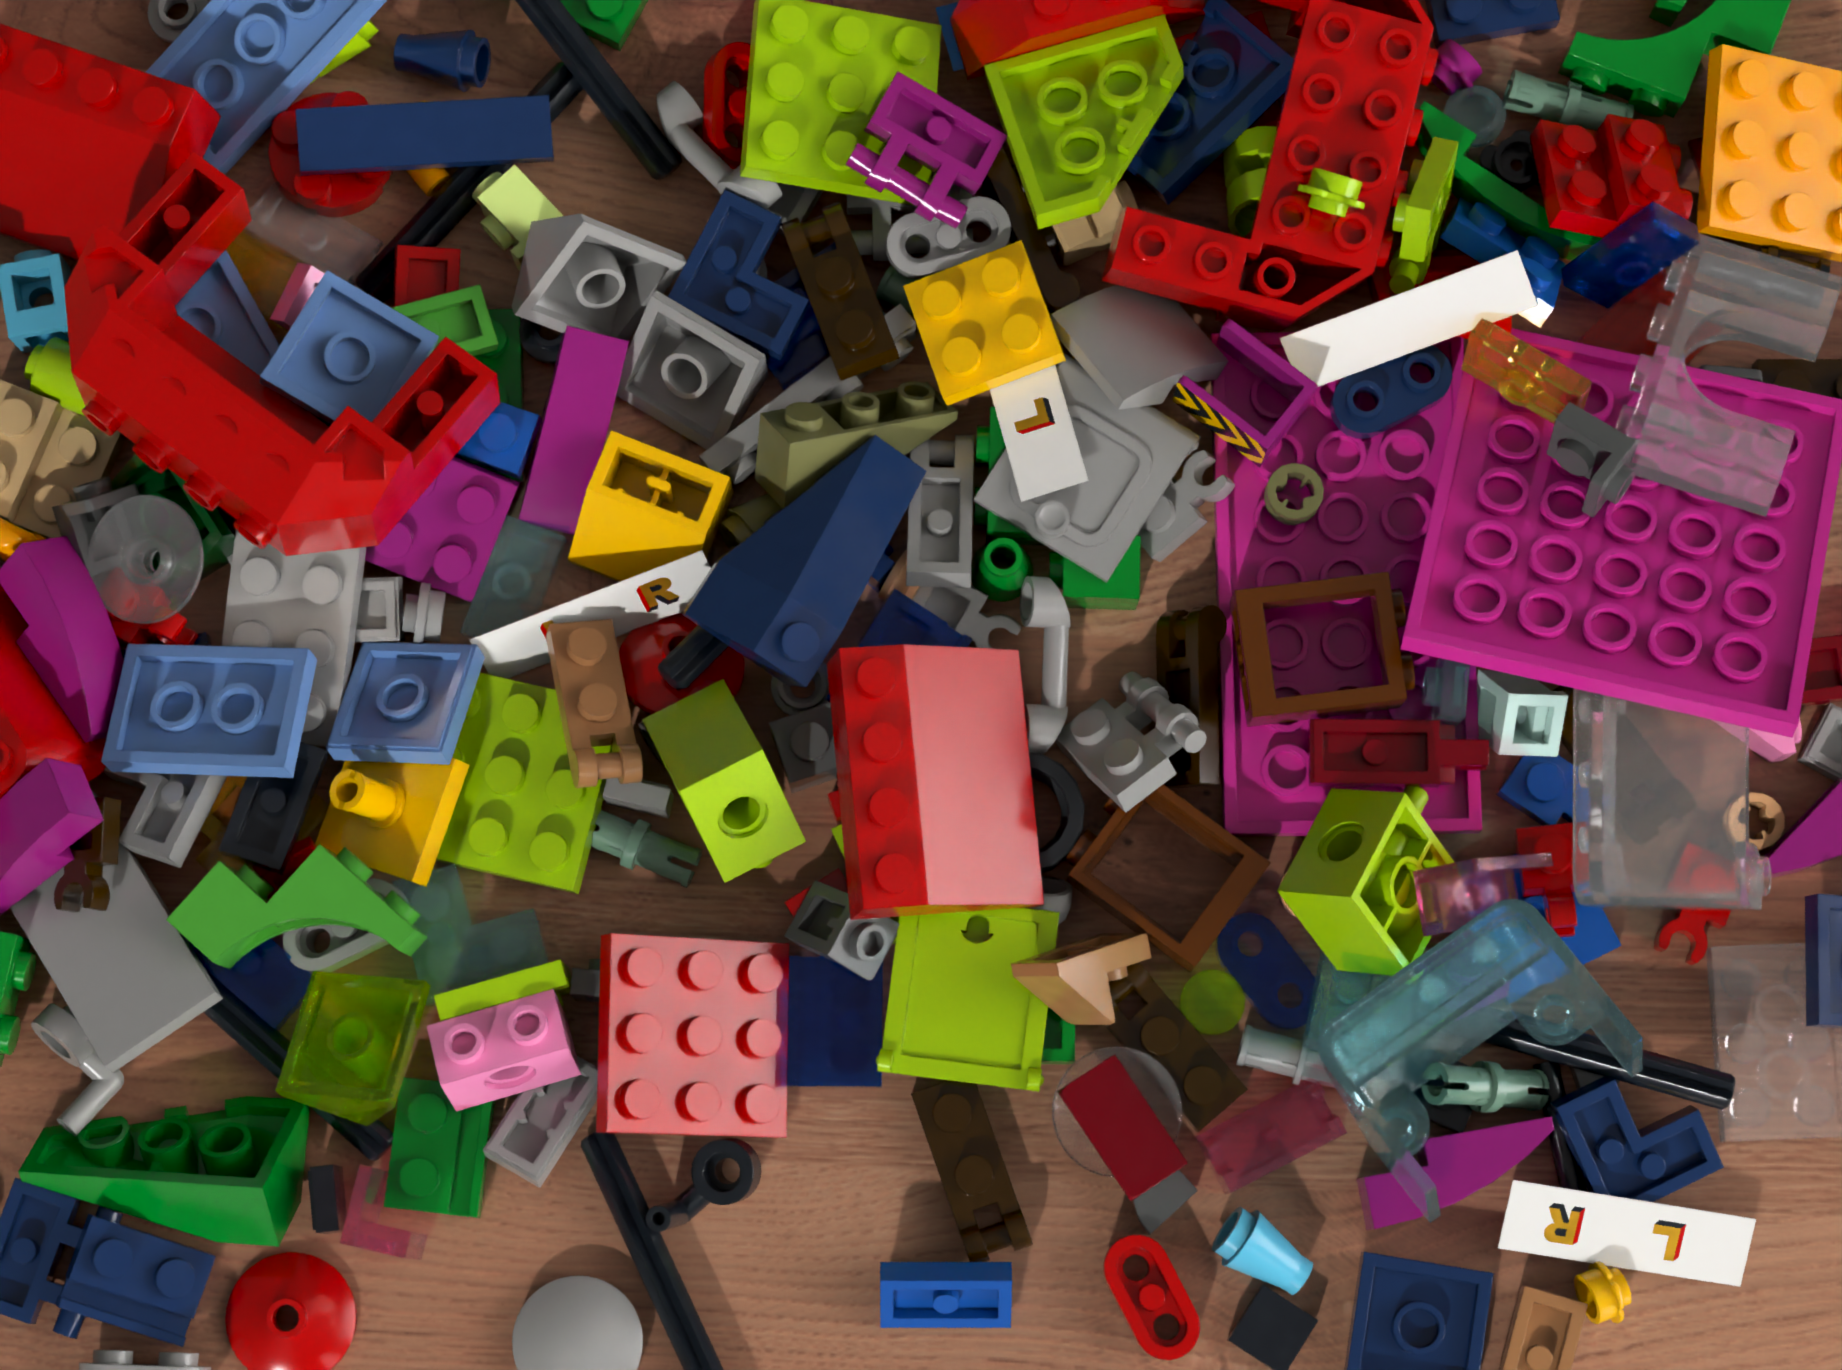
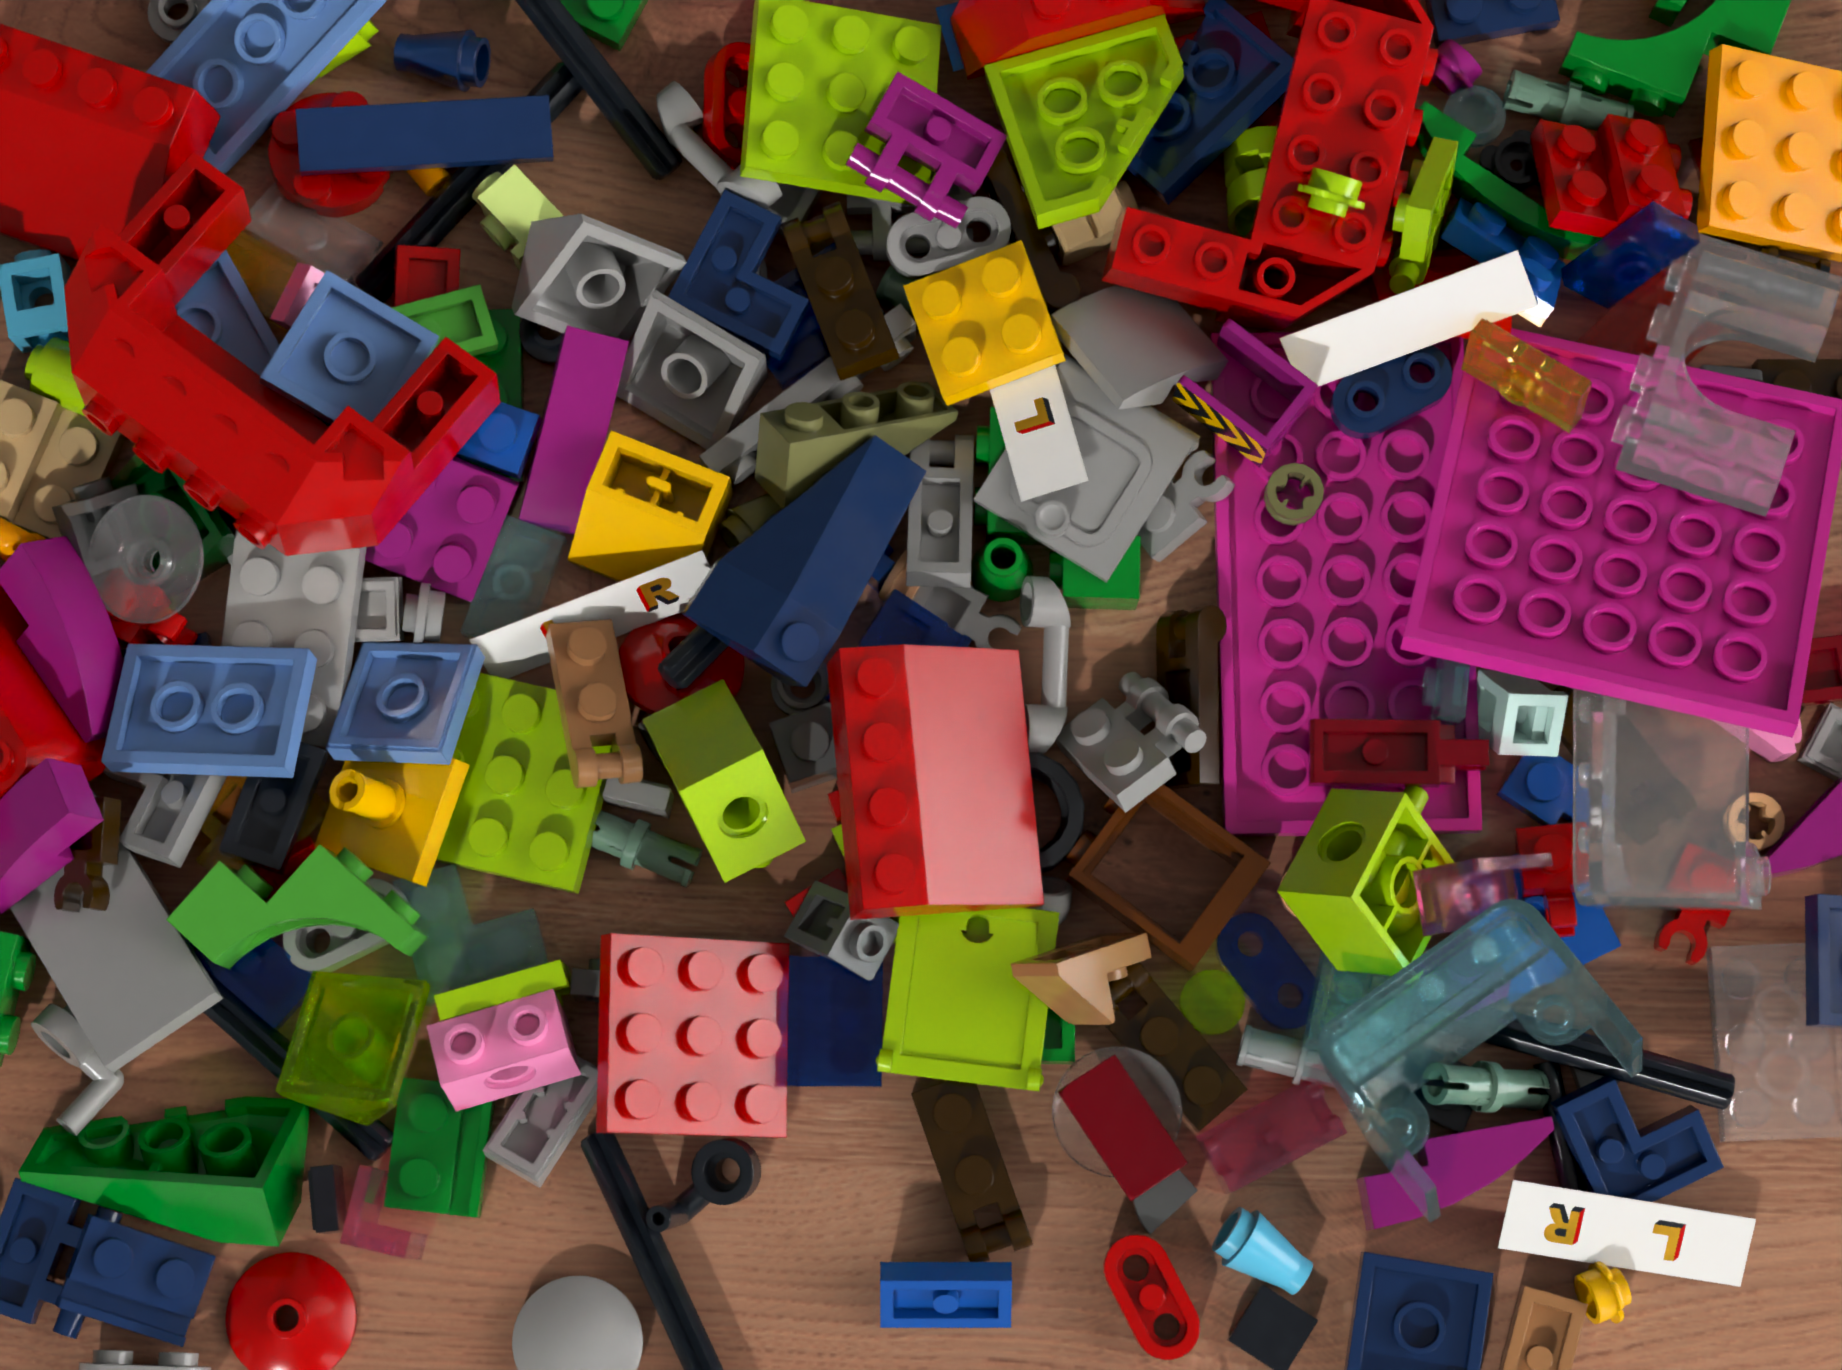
reddish brown window [1230,571,1415,727] -> none
dark grey bracket [1546,402,1636,518] -> none

